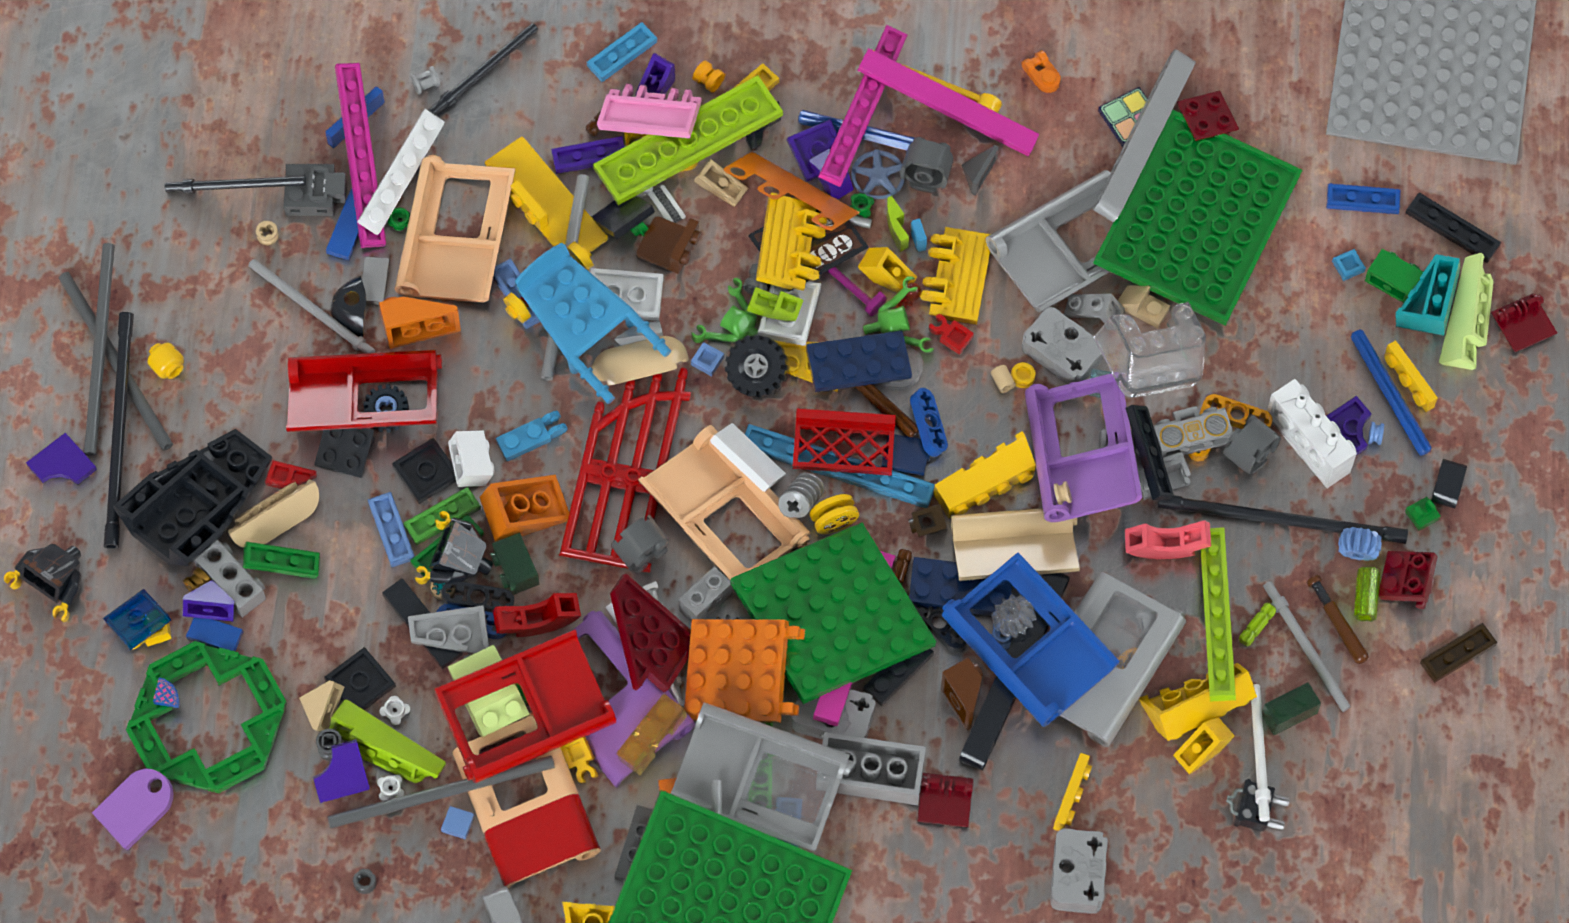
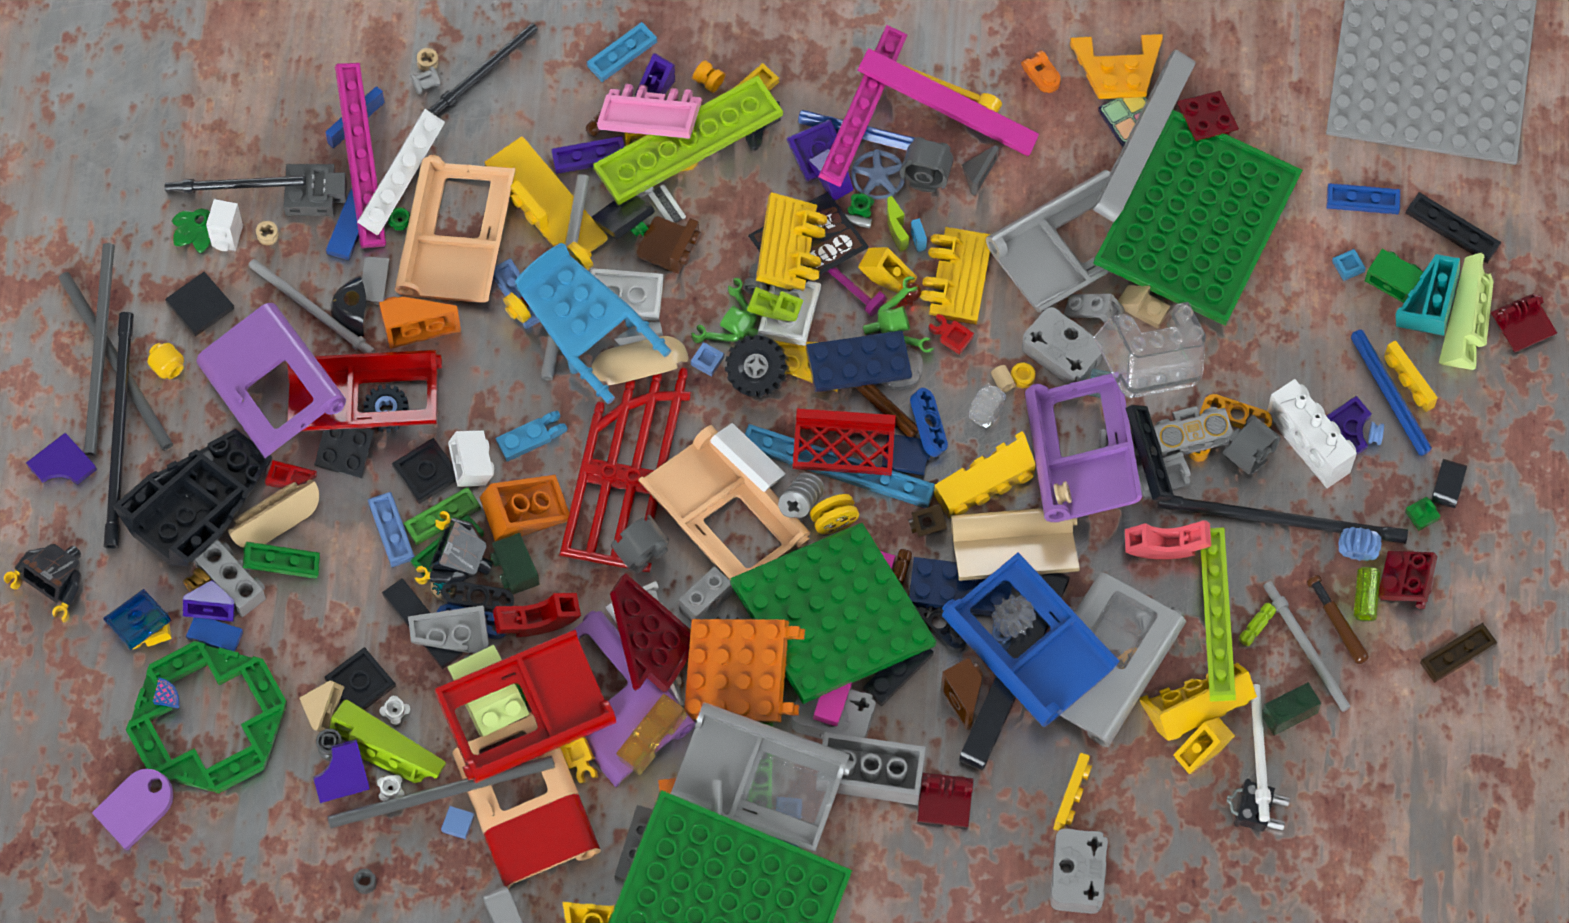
tan slope [694,159,749,207] -> none
orange piece [723,151,860,231] -> none
none -> black tile [165,271,235,337]
none -> green plate [172,208,211,254]
none -> medium lavender piece [196,303,346,458]
none -> white brick [206,199,243,251]
none -> tan bush [417,48,438,72]
none -> clear gear [969,384,1006,427]
none -> light orange wing [1070,34,1163,99]

